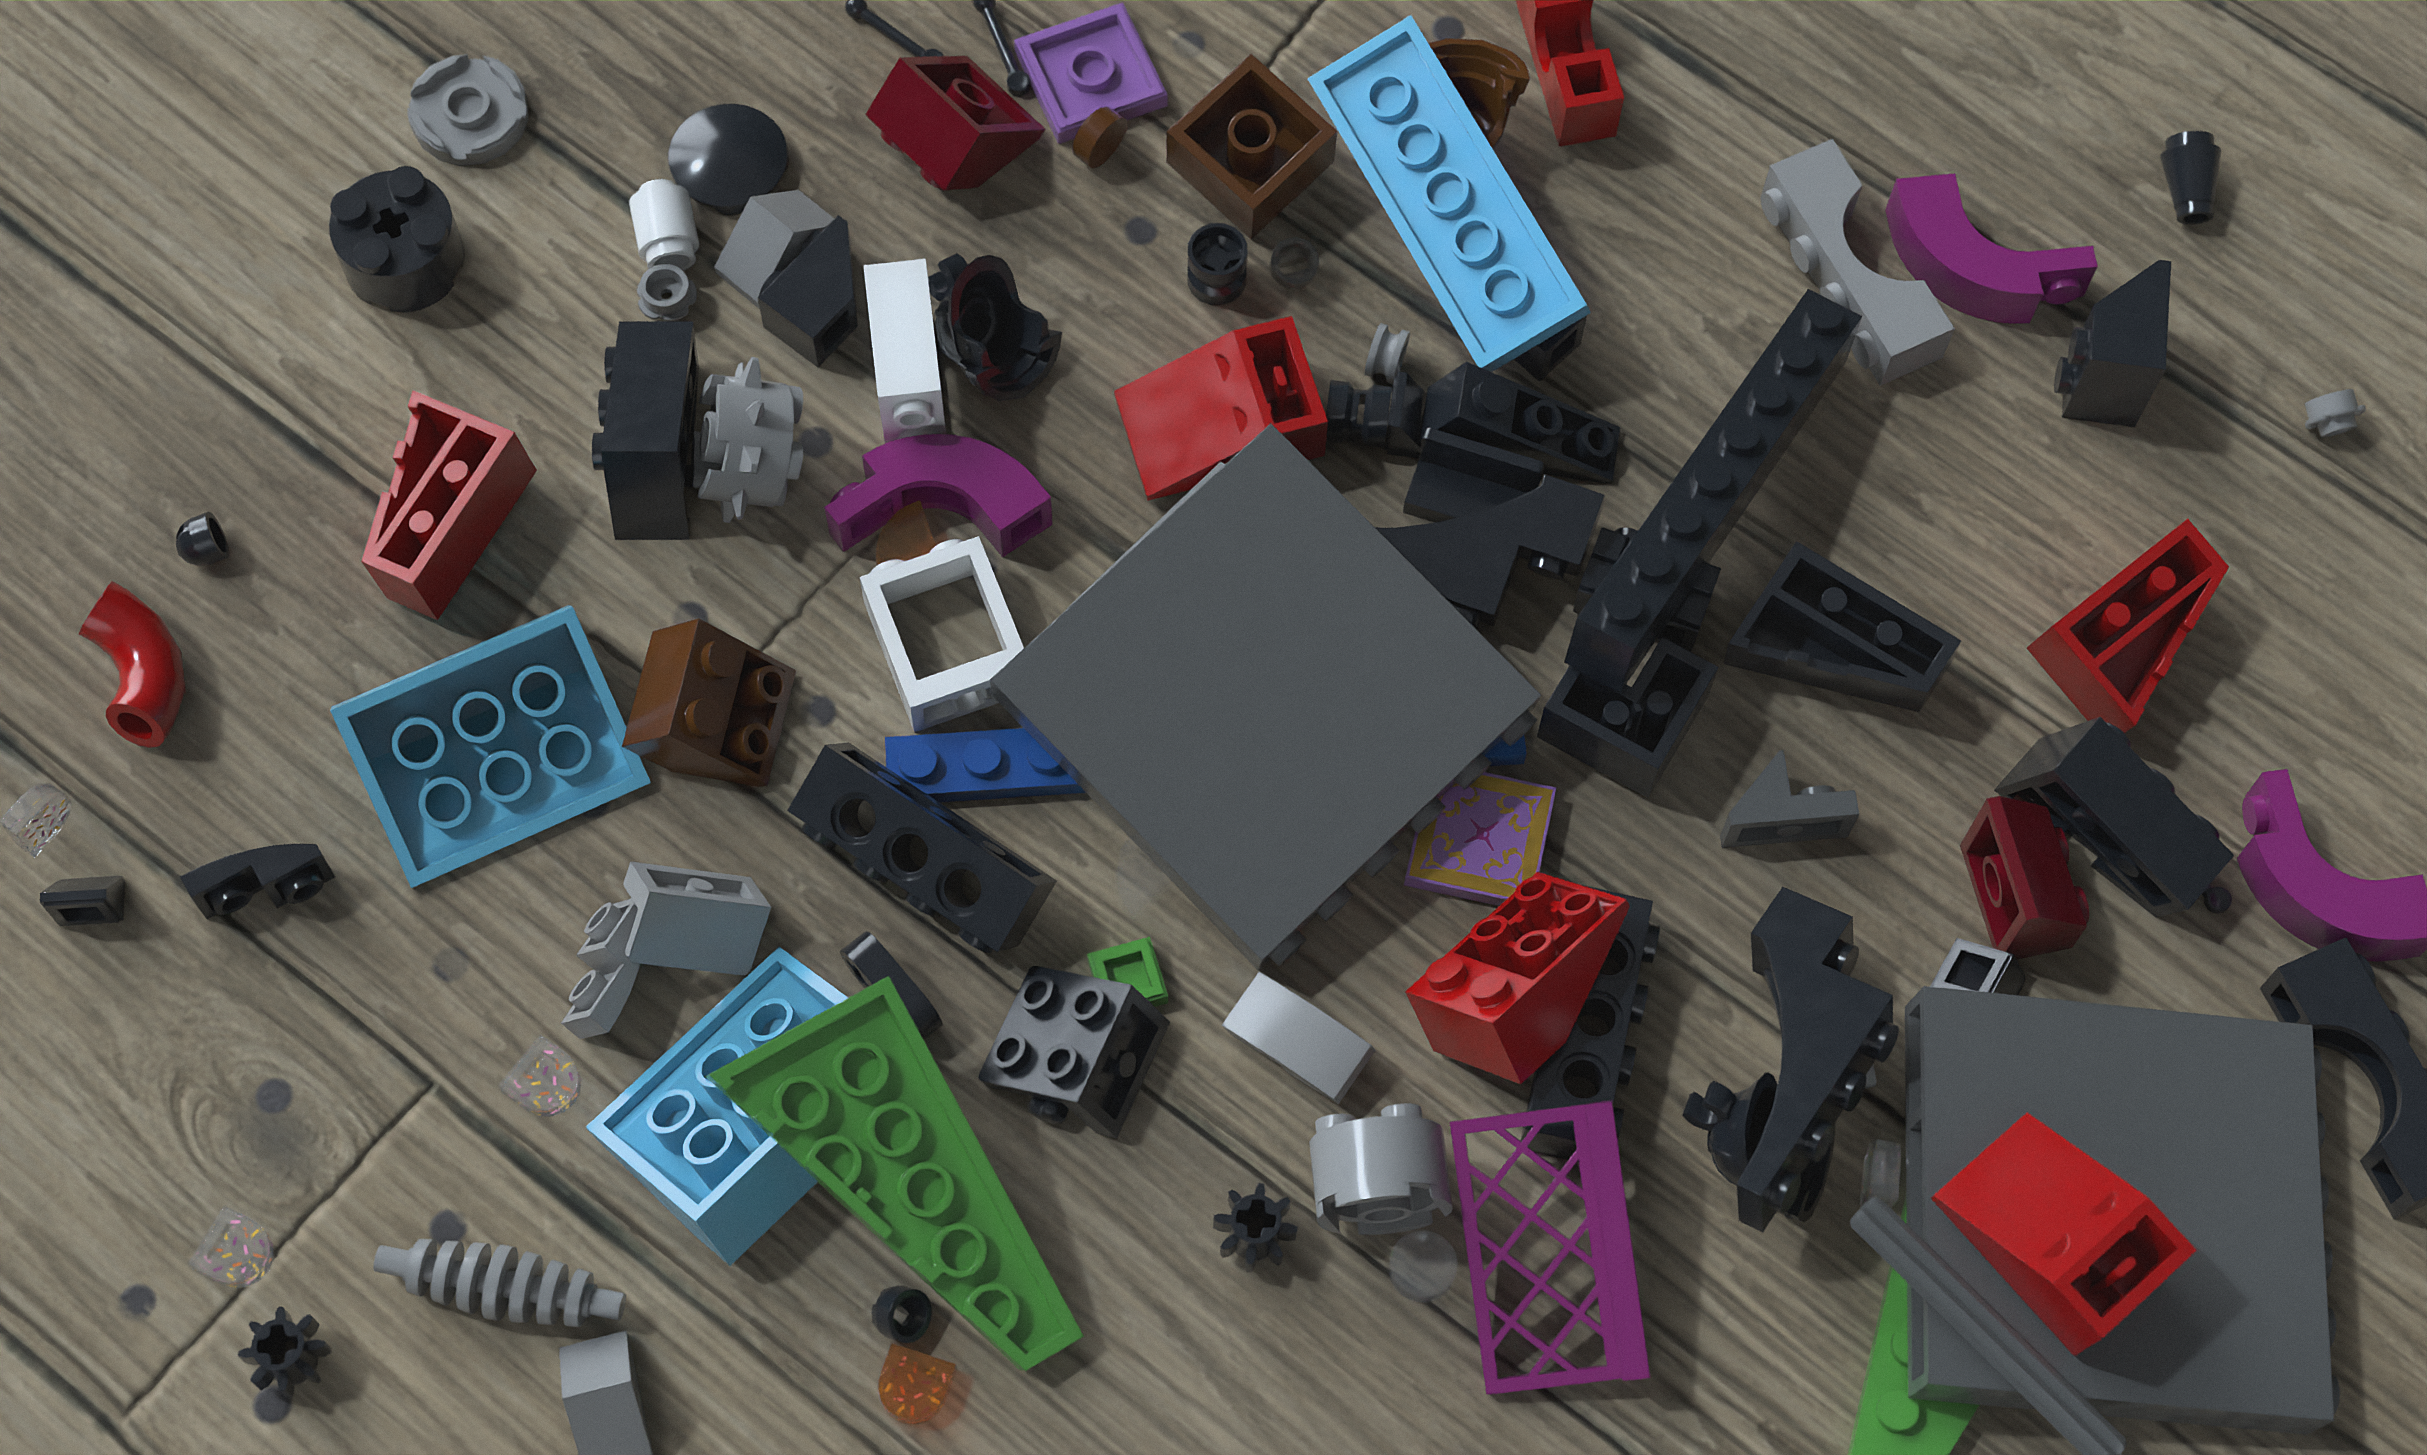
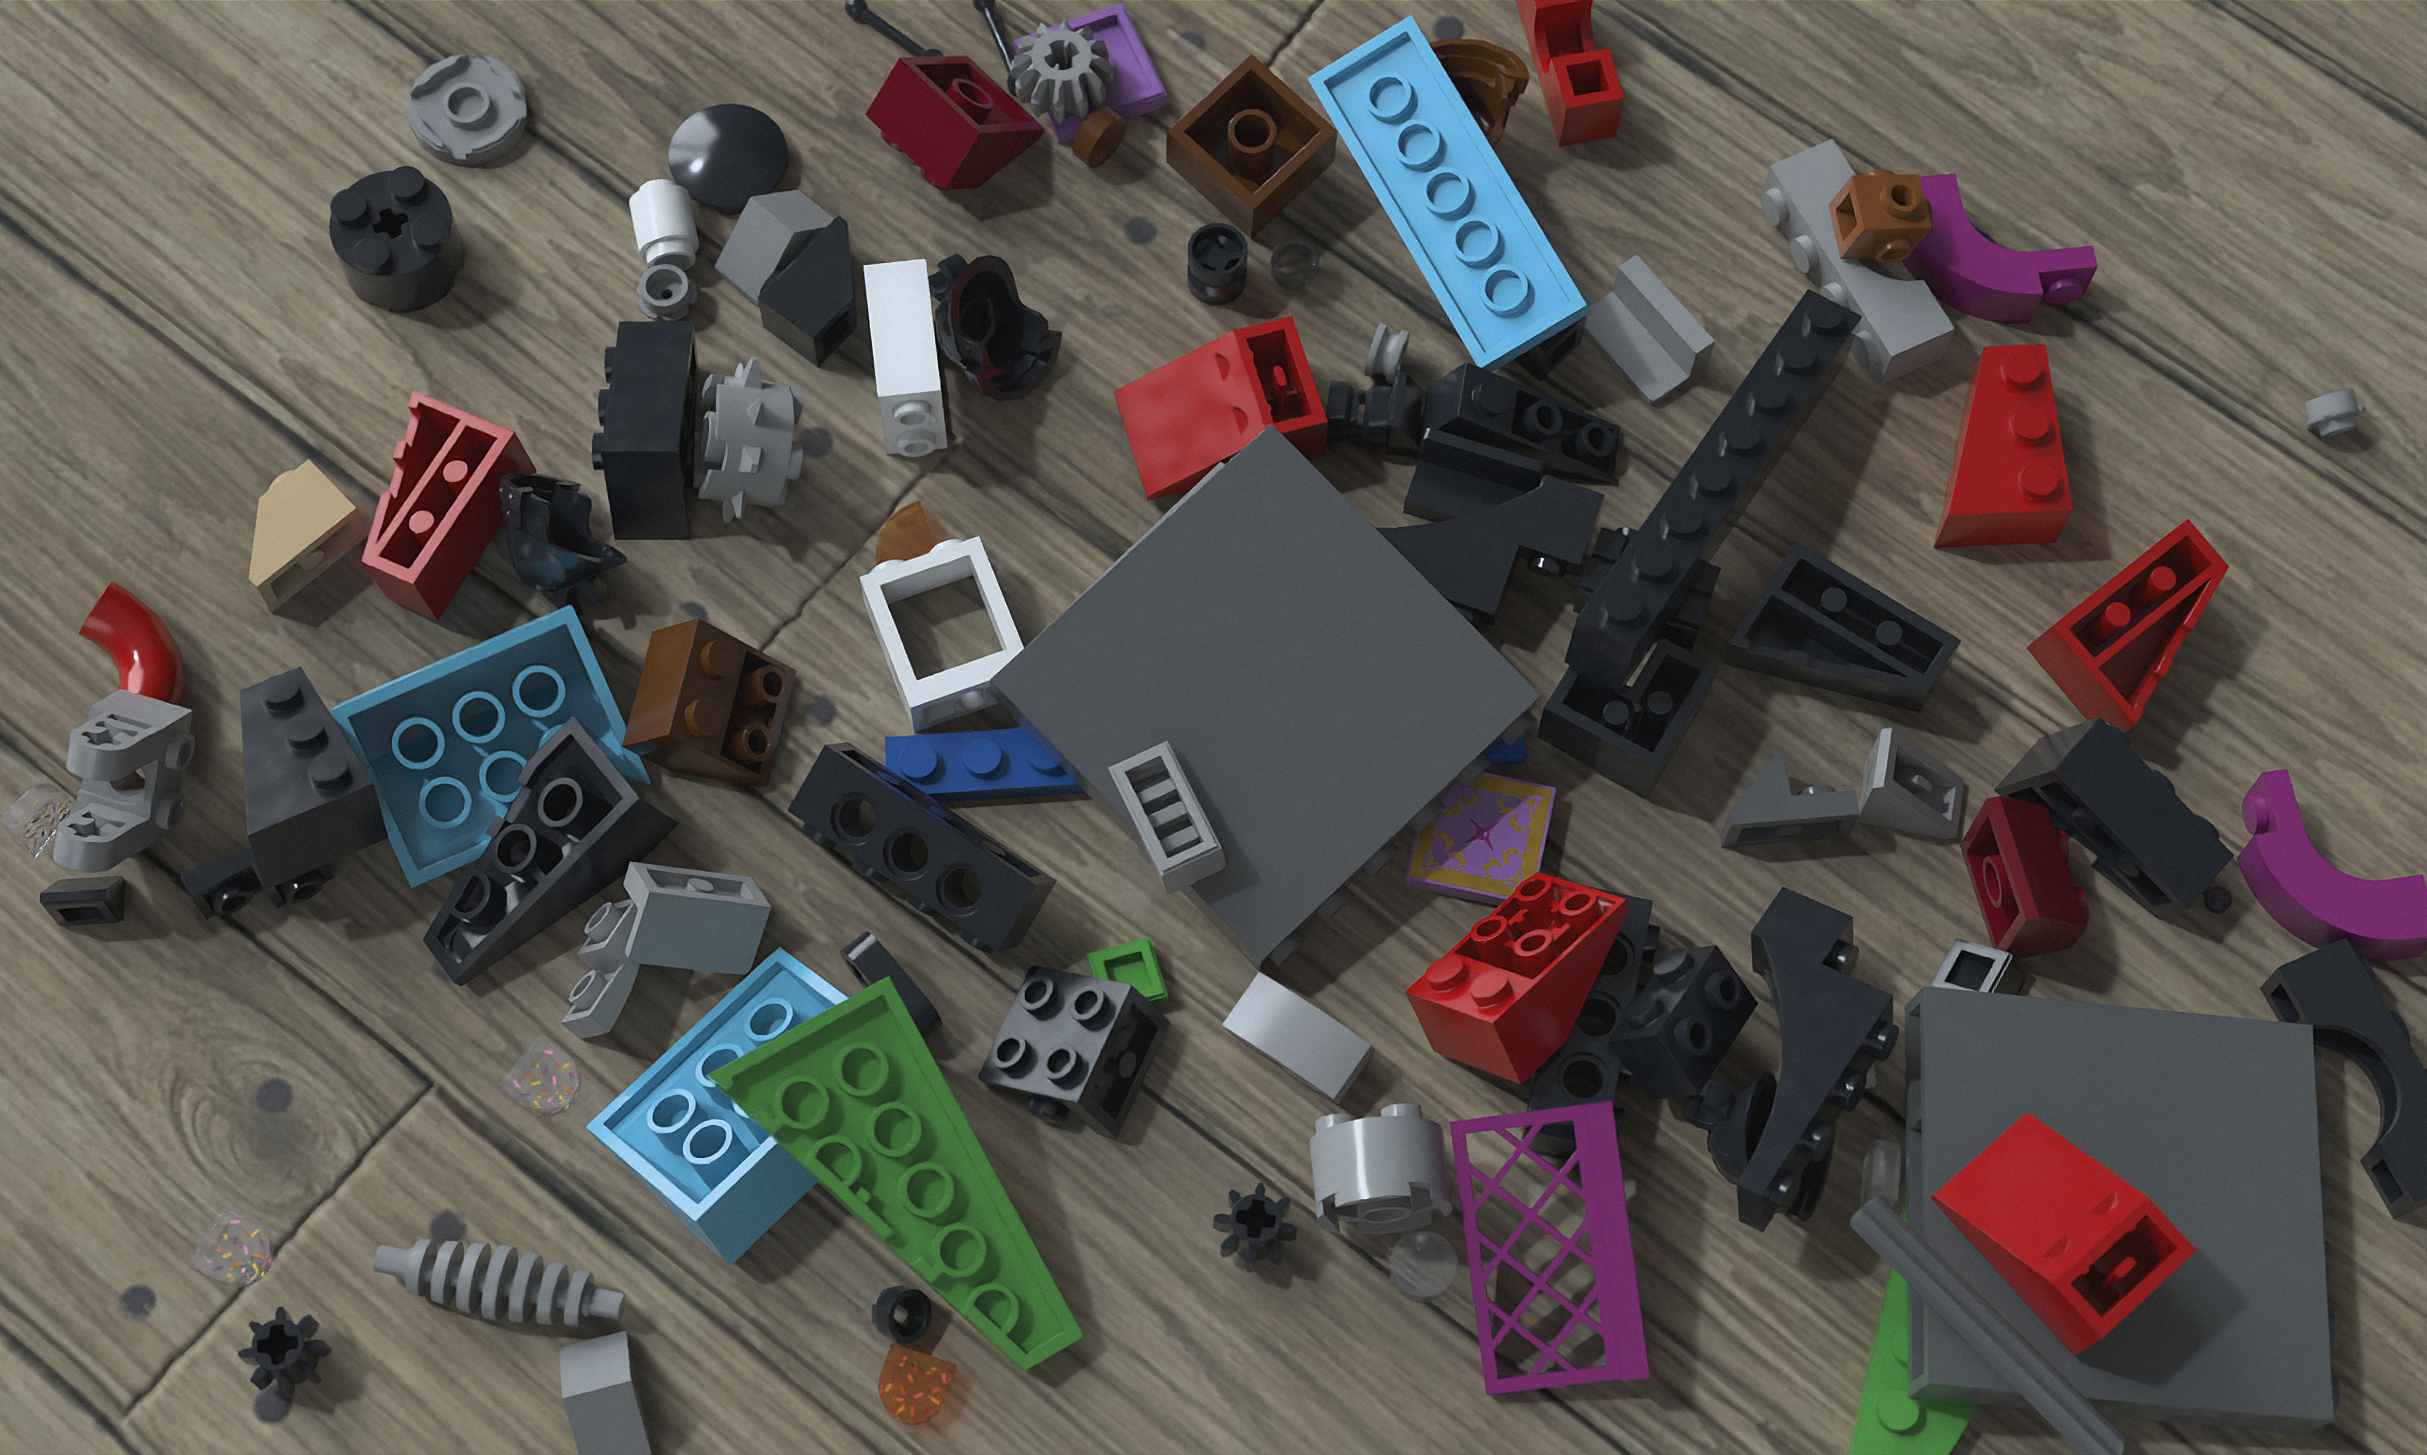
black hinge [176,512,229,566] -> none
magenta arch [824,434,1053,558] -> none
black slope [2054,260,2171,428] -> none
black cone [2160,131,2221,224] -> none
none -> light grey brick [53,689,195,873]
none -> black wedge [240,666,389,890]
none -> tan slope [249,459,369,613]
none -> black wedge [423,716,679,987]
none -> black helmet [499,472,627,617]
none -> light grey gear [1011,19,1113,125]
none -> light grey slope [1108,740,1226,894]
none -> light grey panel [1583,255,1715,406]
none -> black brick [1608,945,1758,1100]
none -> dark orange brick [1828,170,1932,263]
none -> light grey slope [1856,728,1964,839]
none -> red wedge [1933,344,2073,548]

